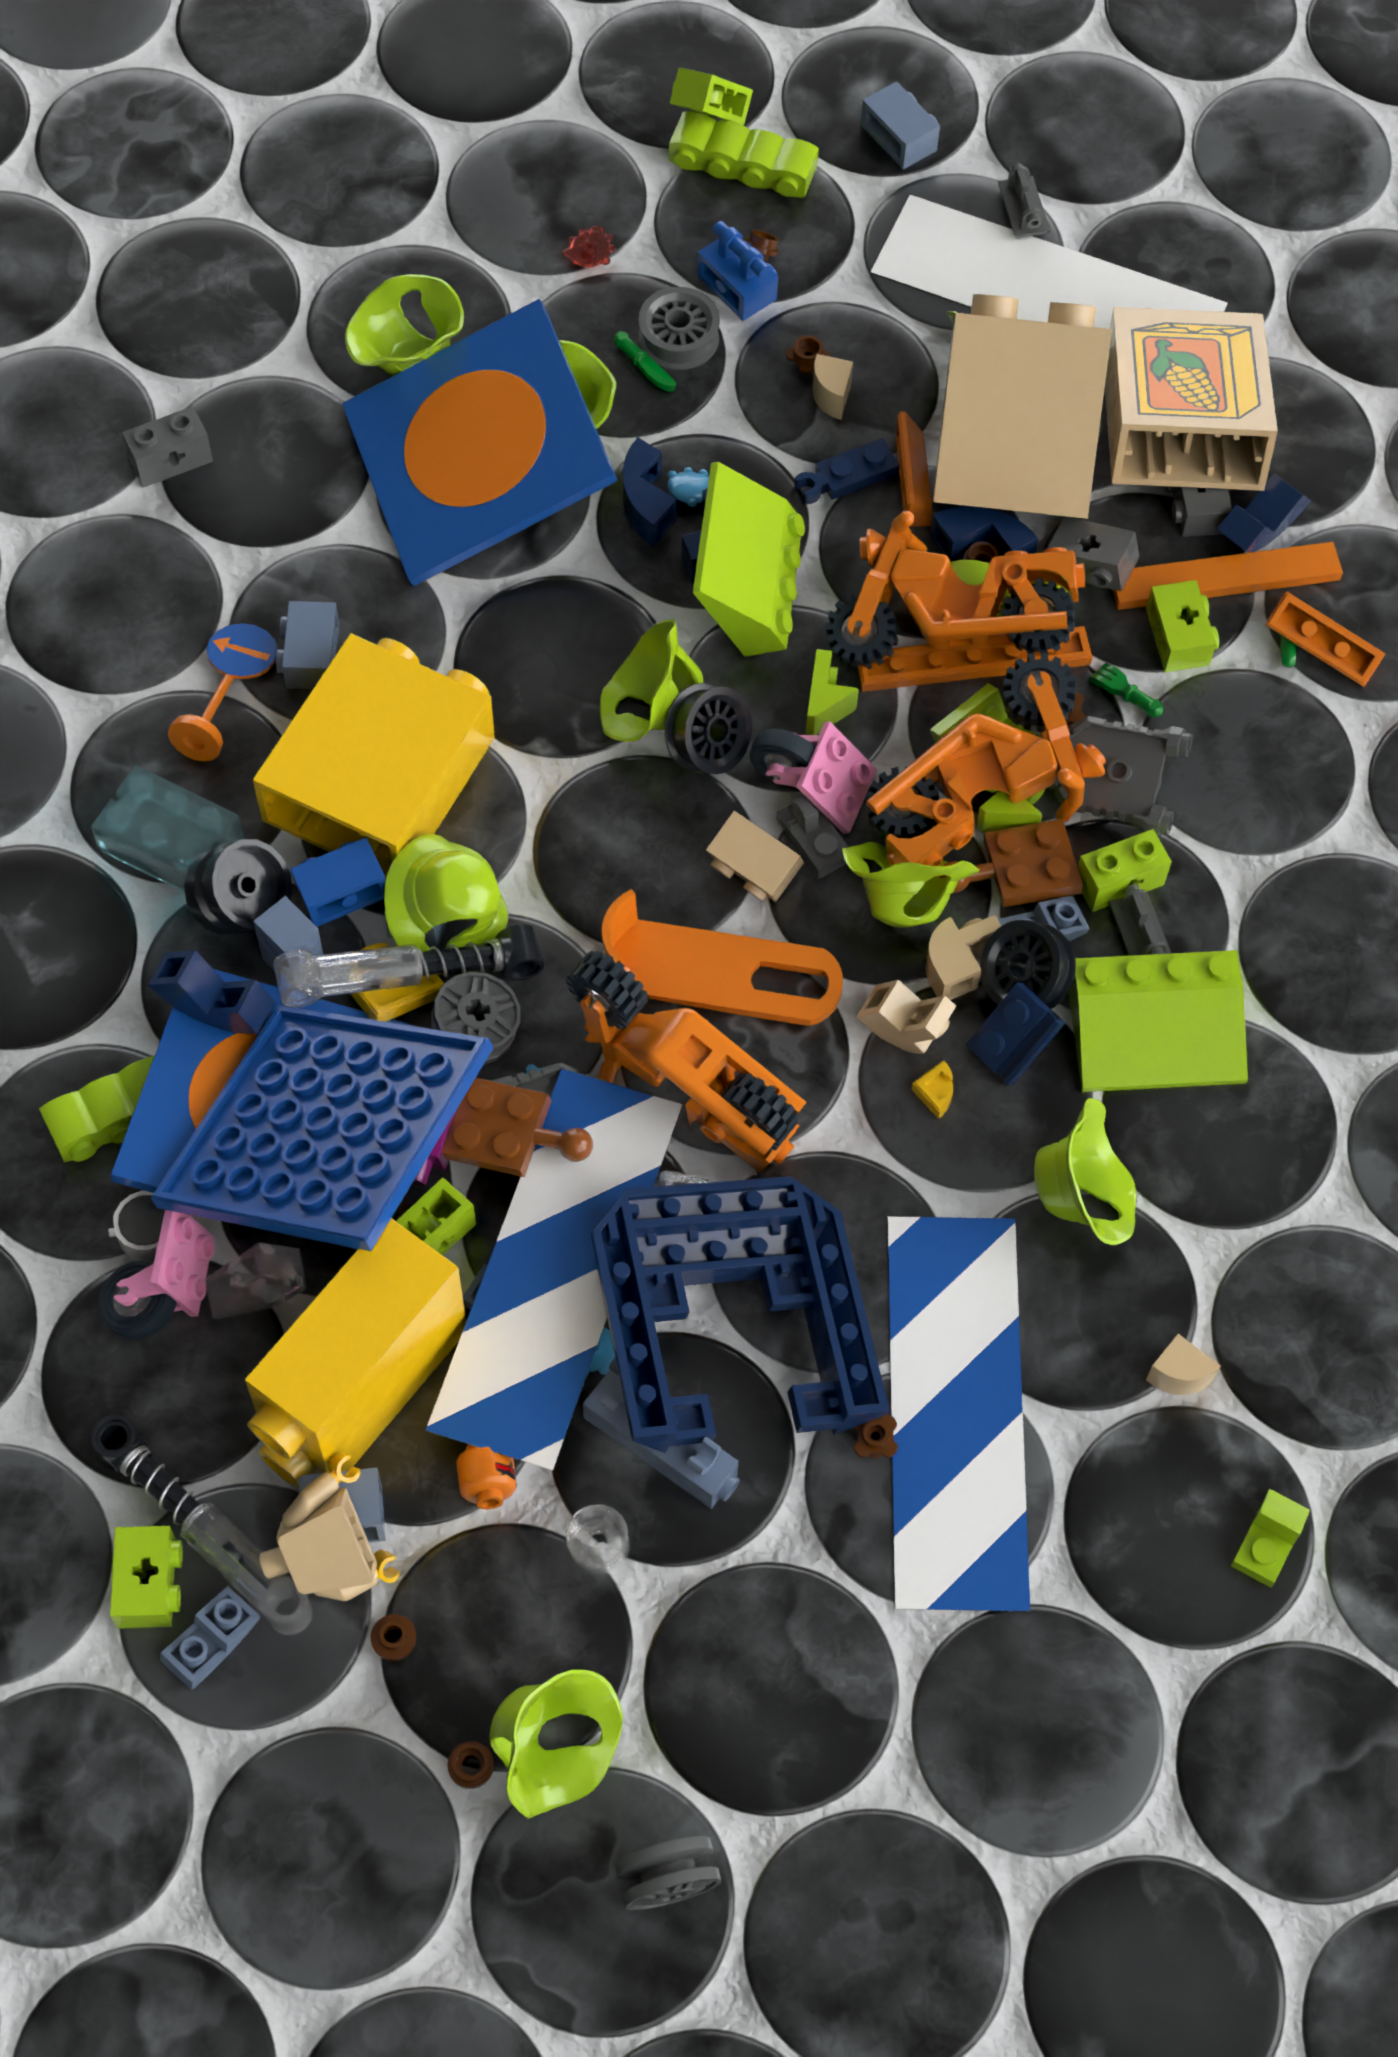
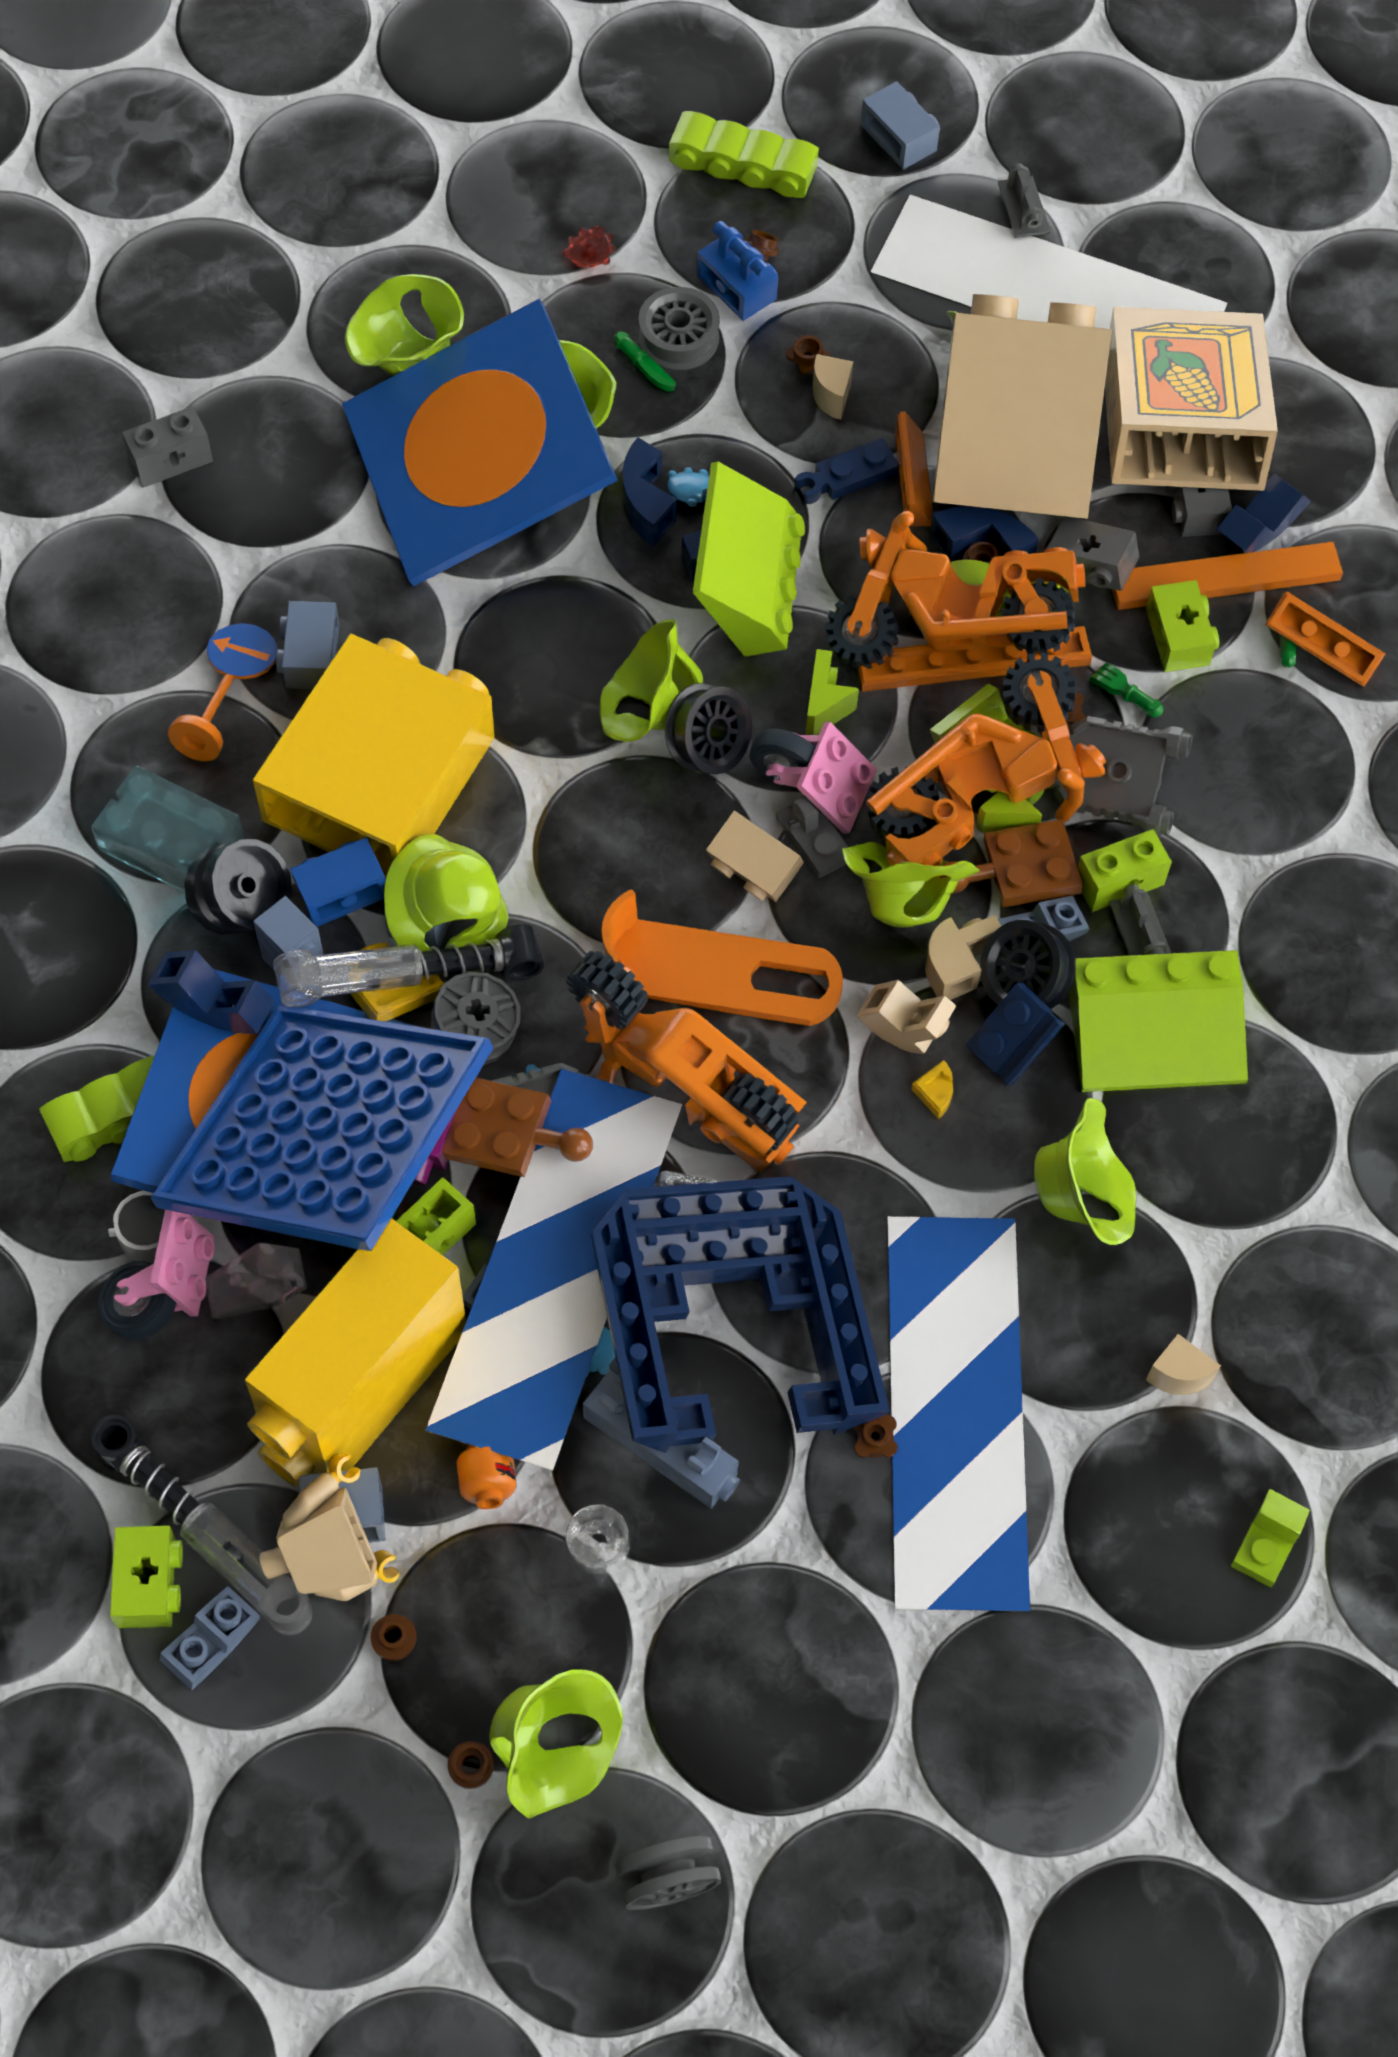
lime brick [670,67,753,126] -> none

